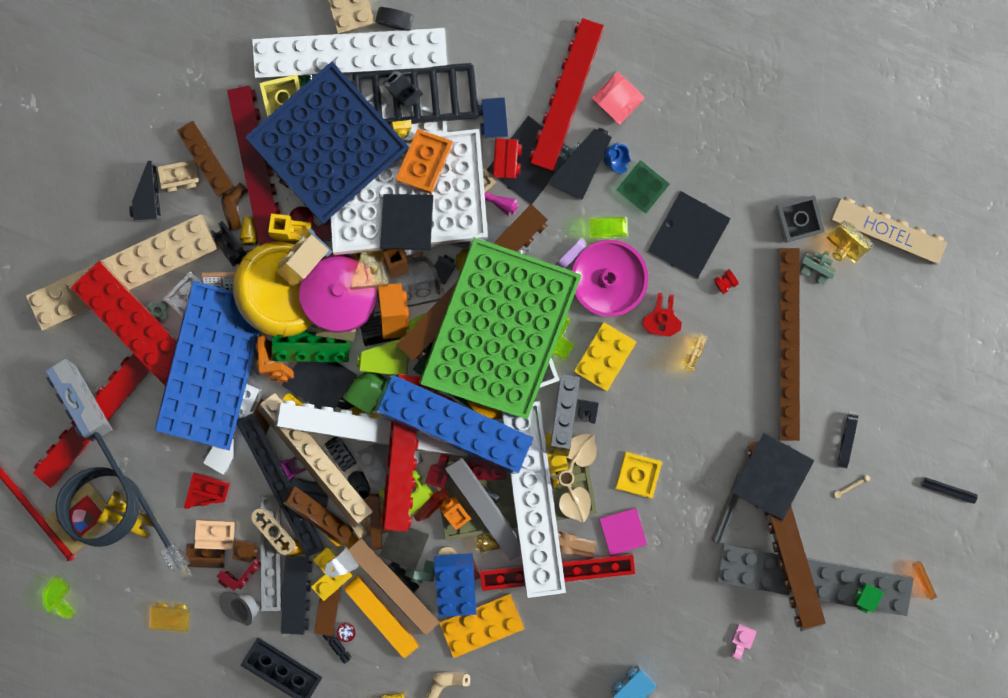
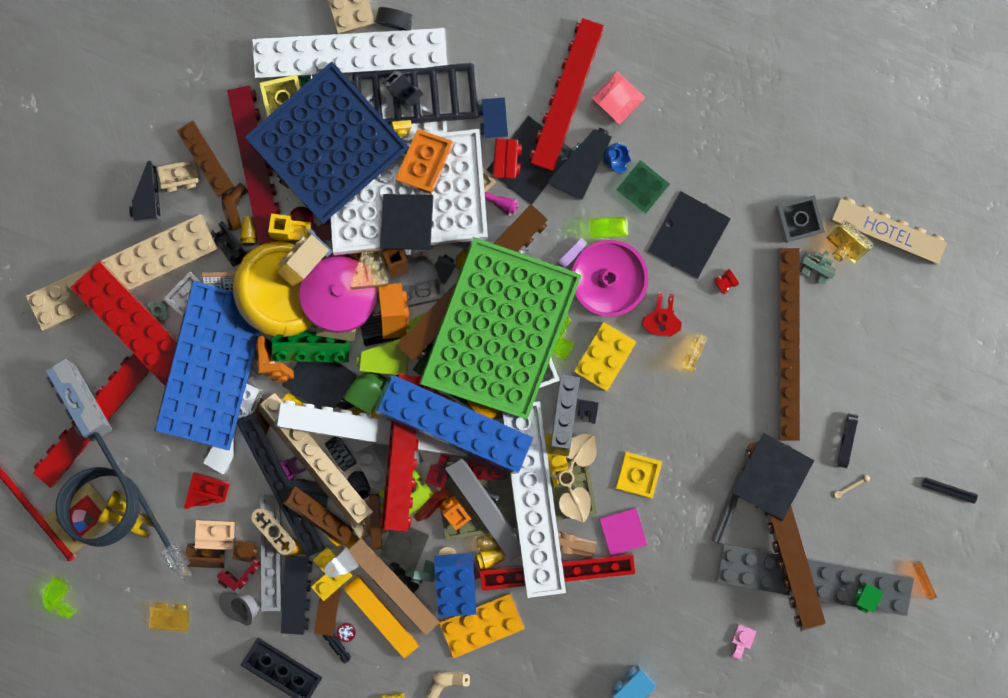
none -> yellow cone [475,549,505,570]

